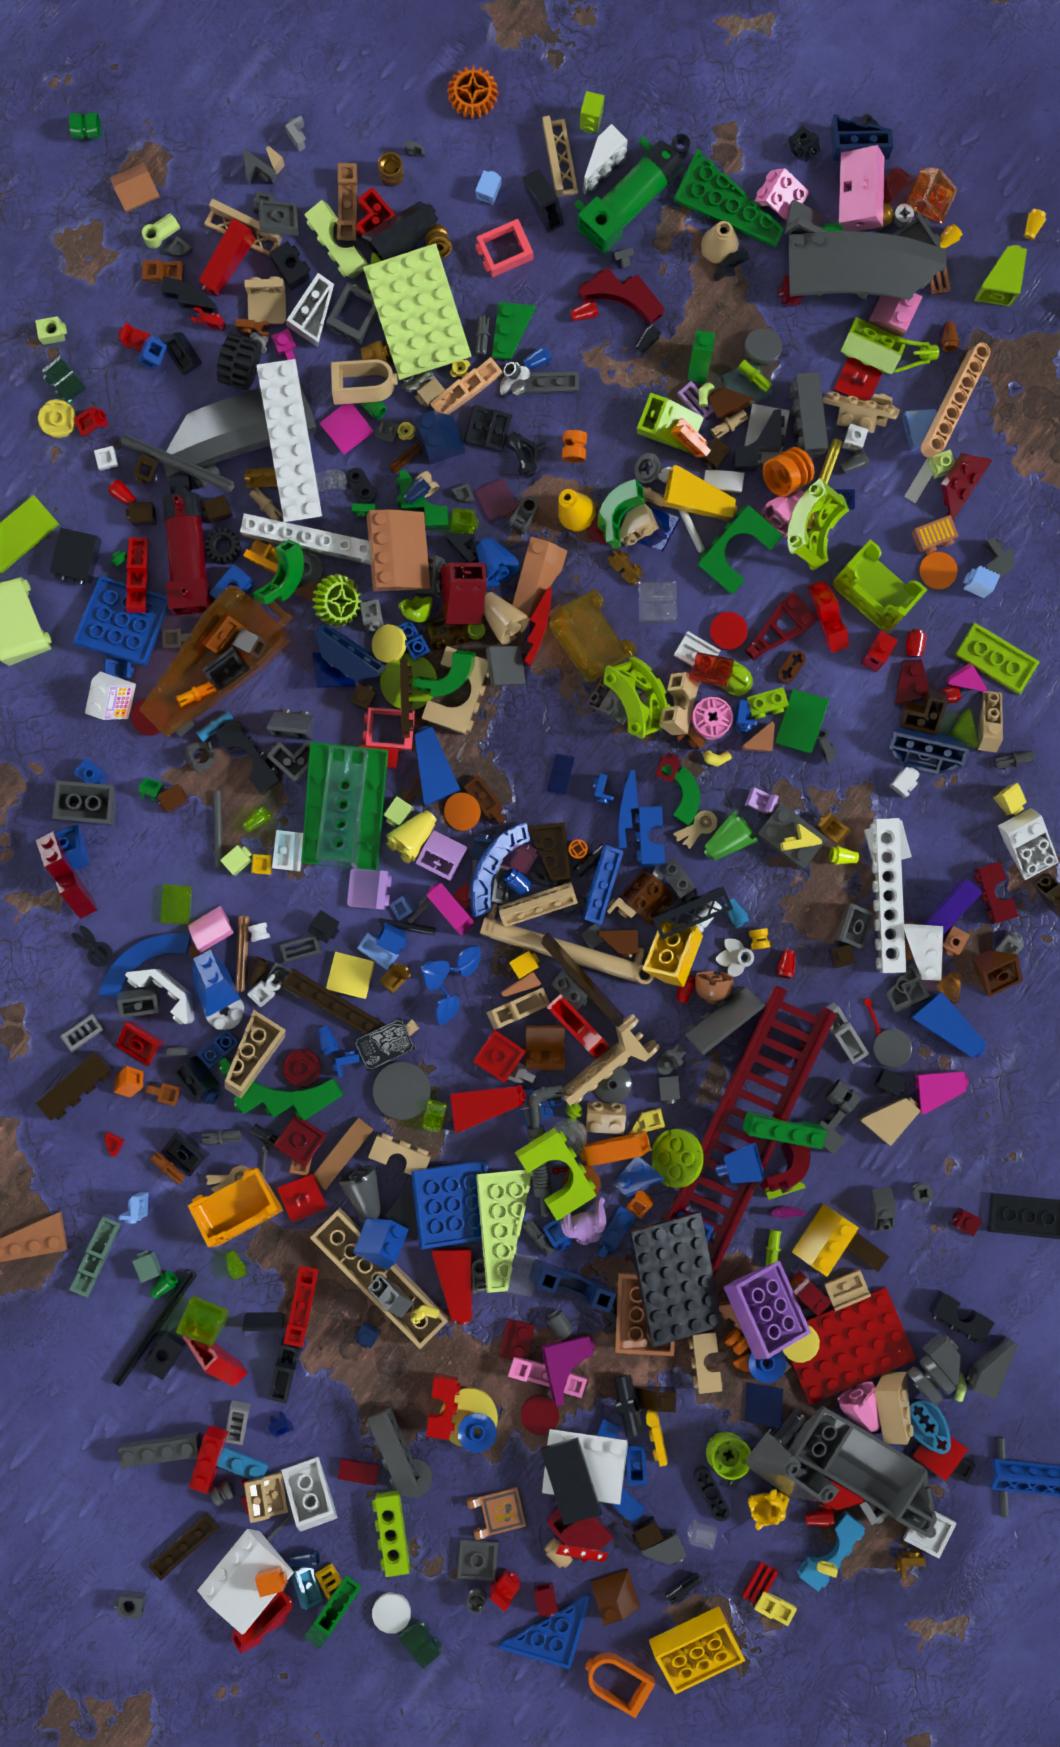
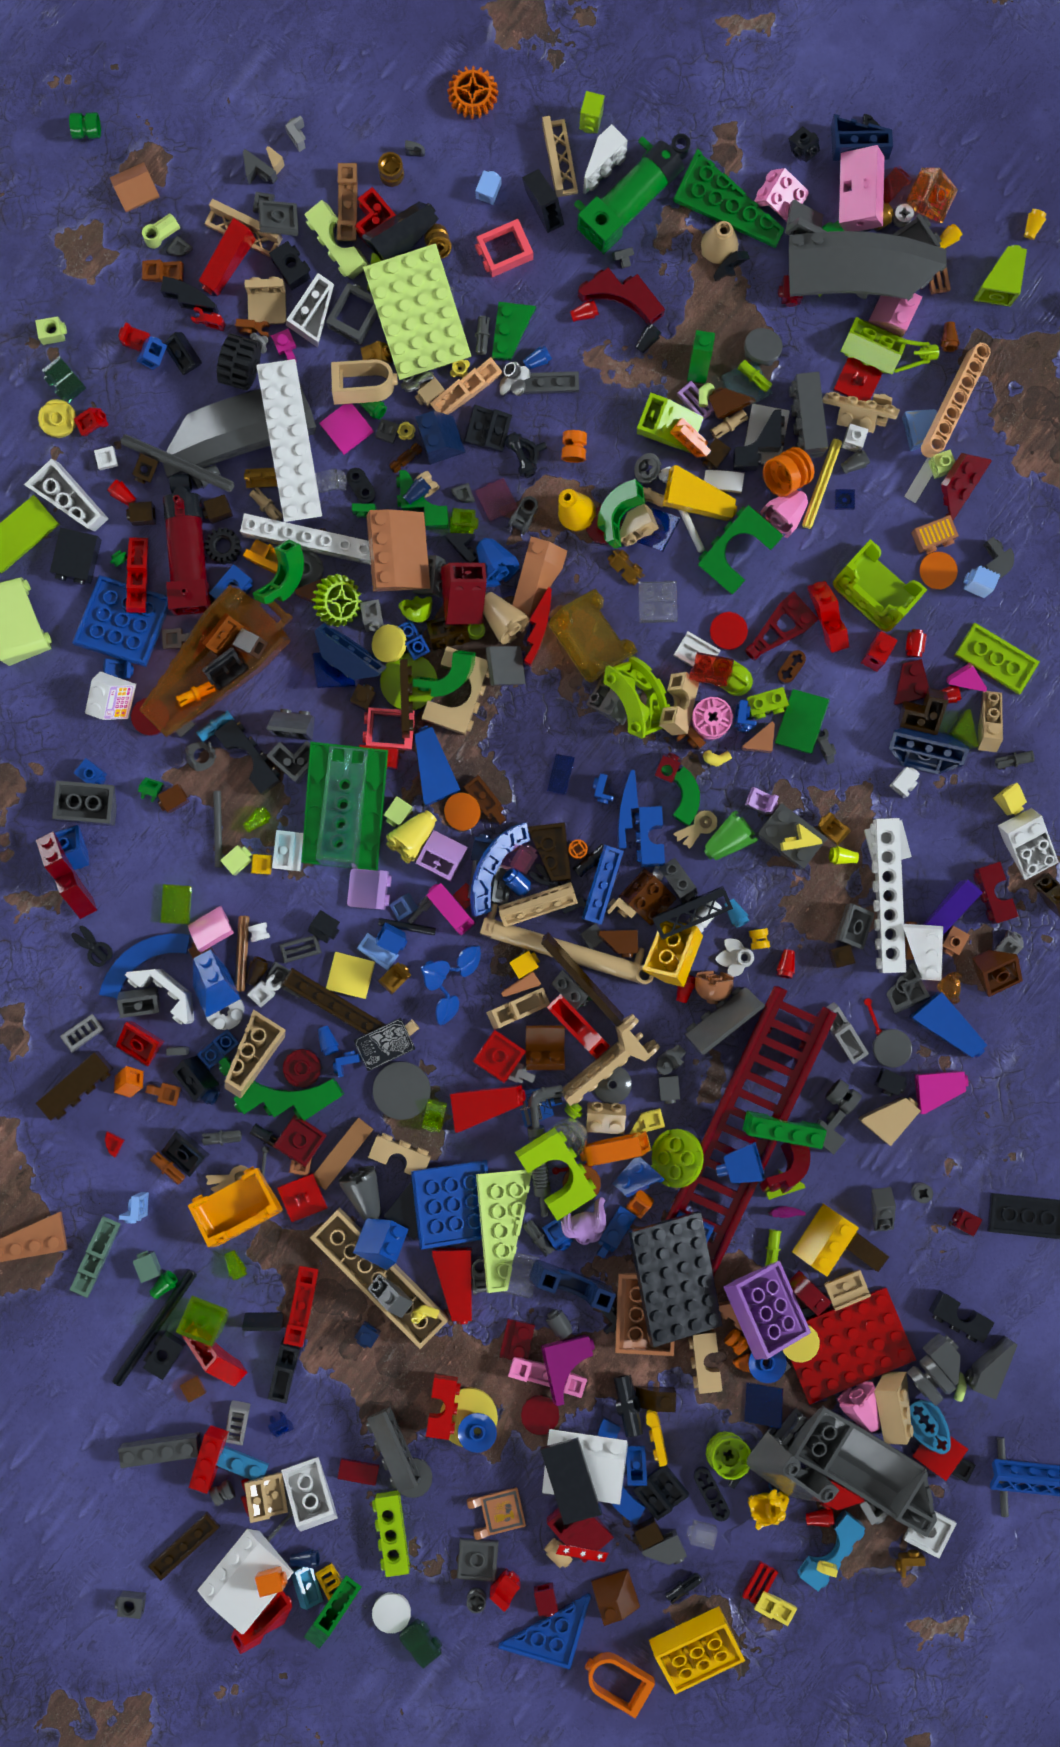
lime fence [787,478,849,571] -> none
none -> white wedge [24,459,108,531]
none -> clear orange tile [180,1375,207,1403]
none -> black slope [633,1466,689,1521]

